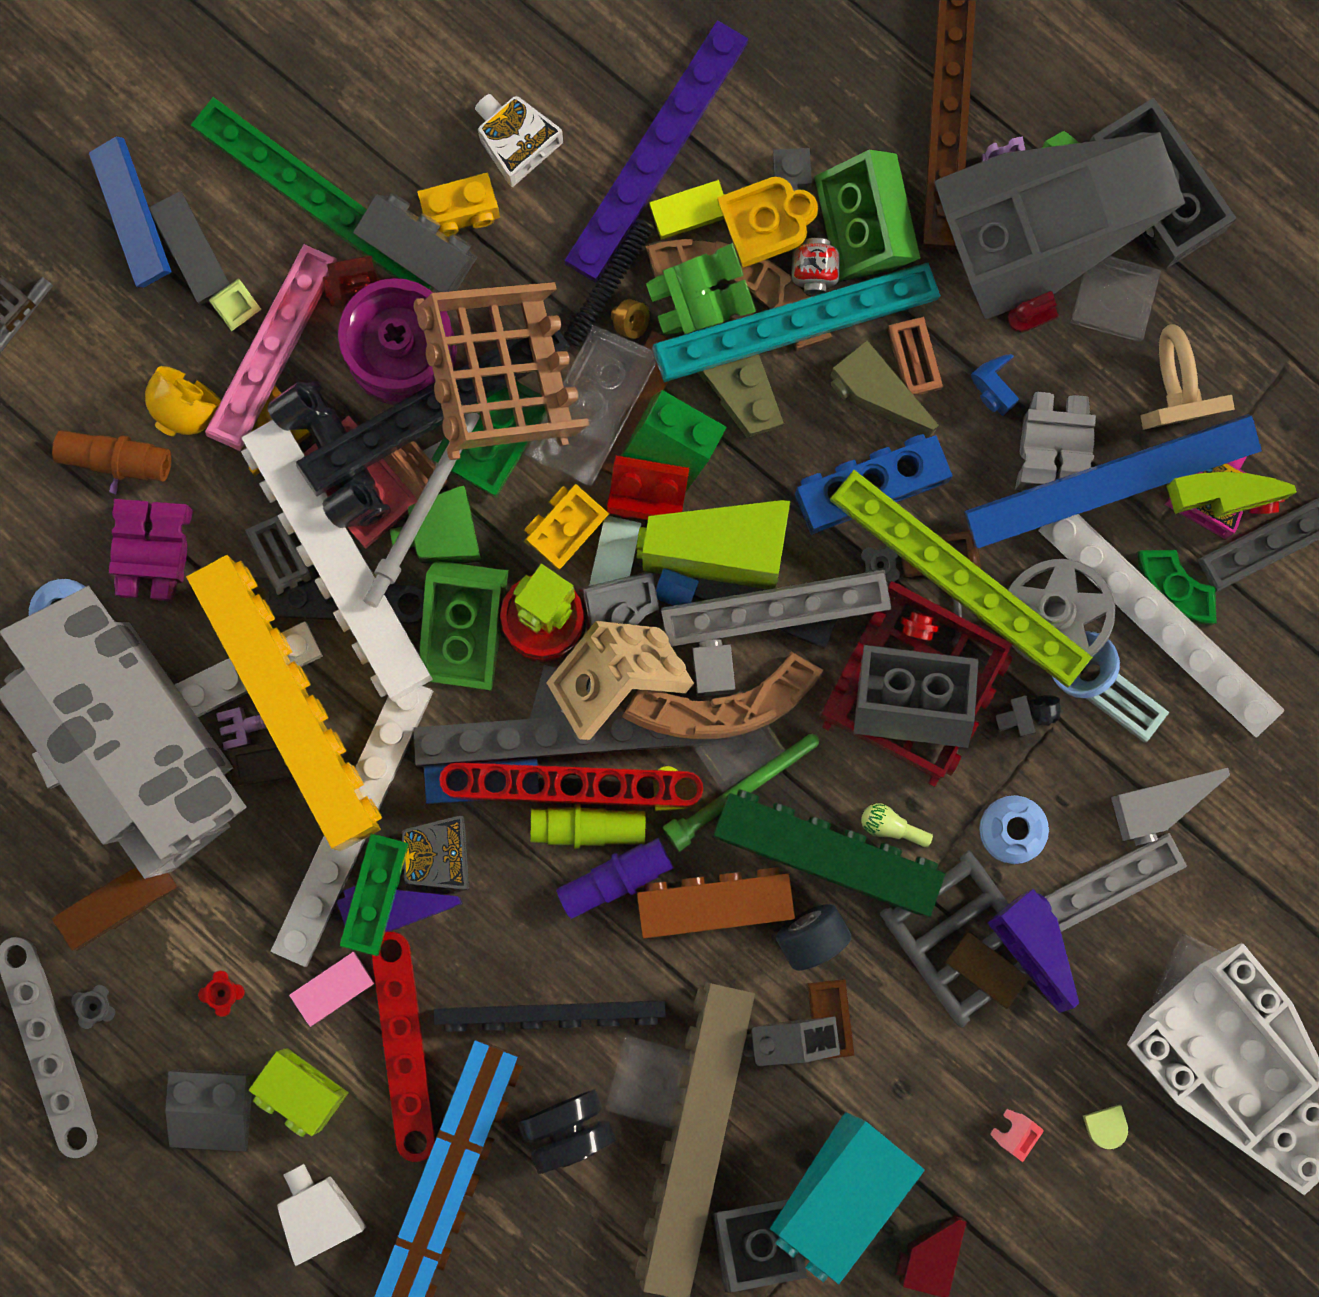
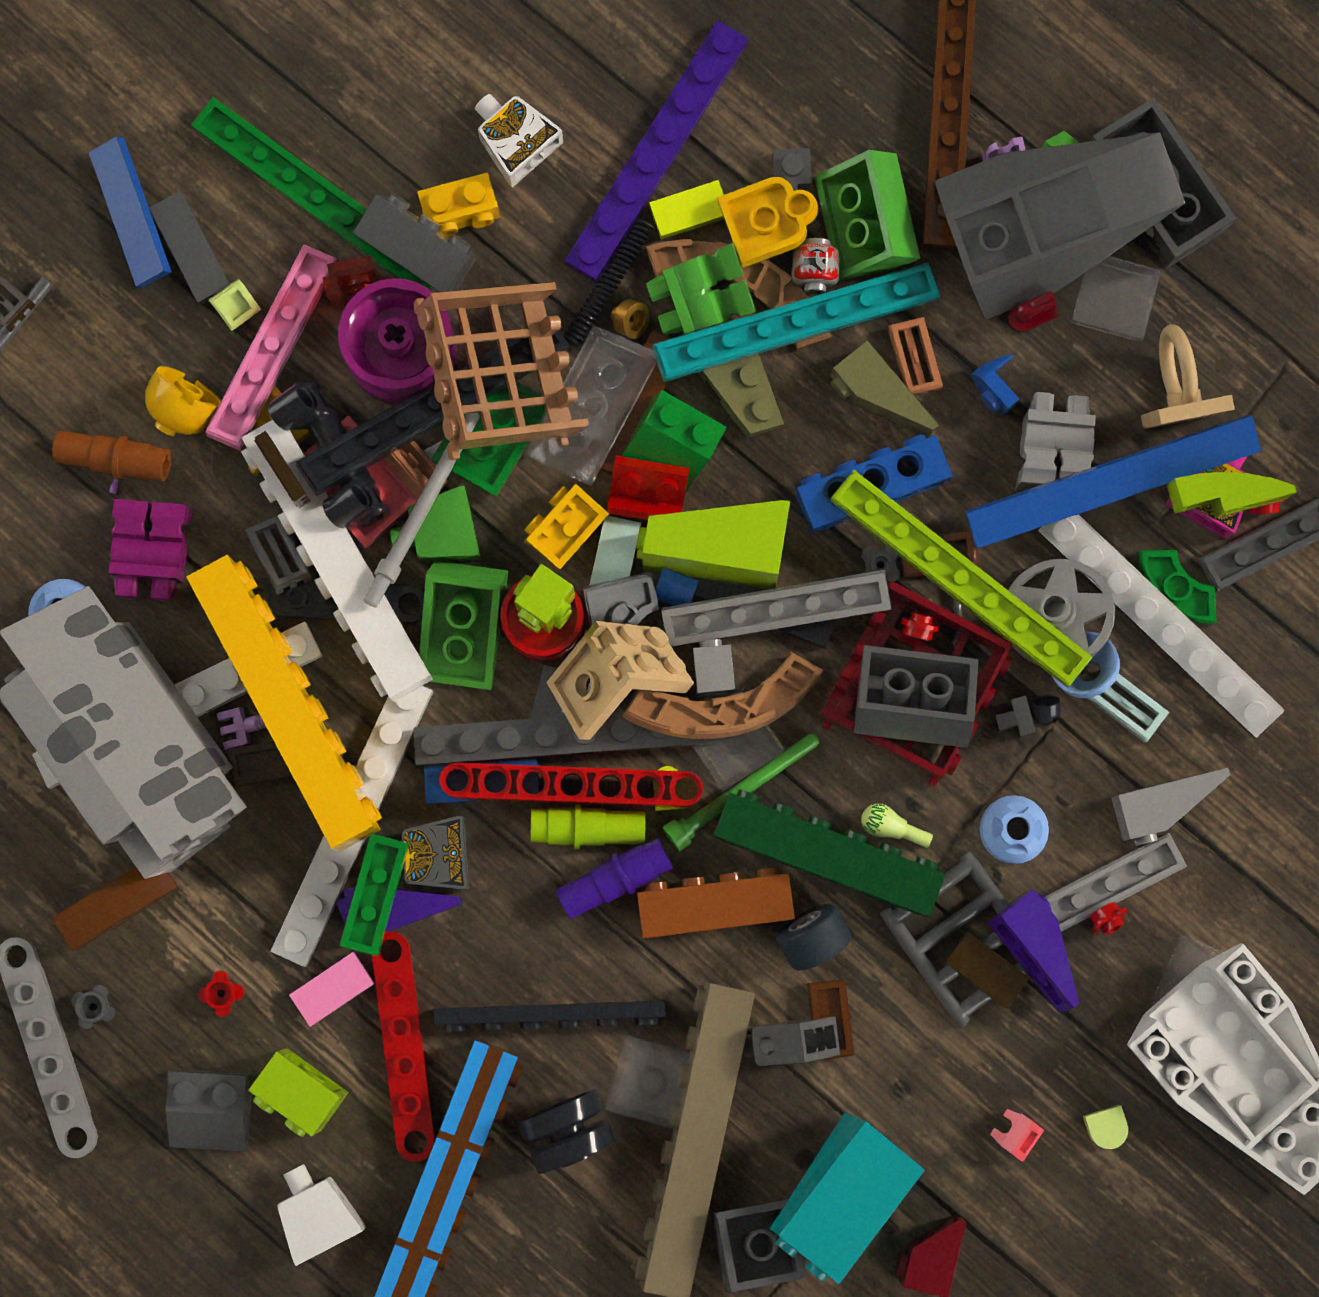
none -> dark brown tile [254,430,311,508]
none -> red plate [1090,902,1128,935]

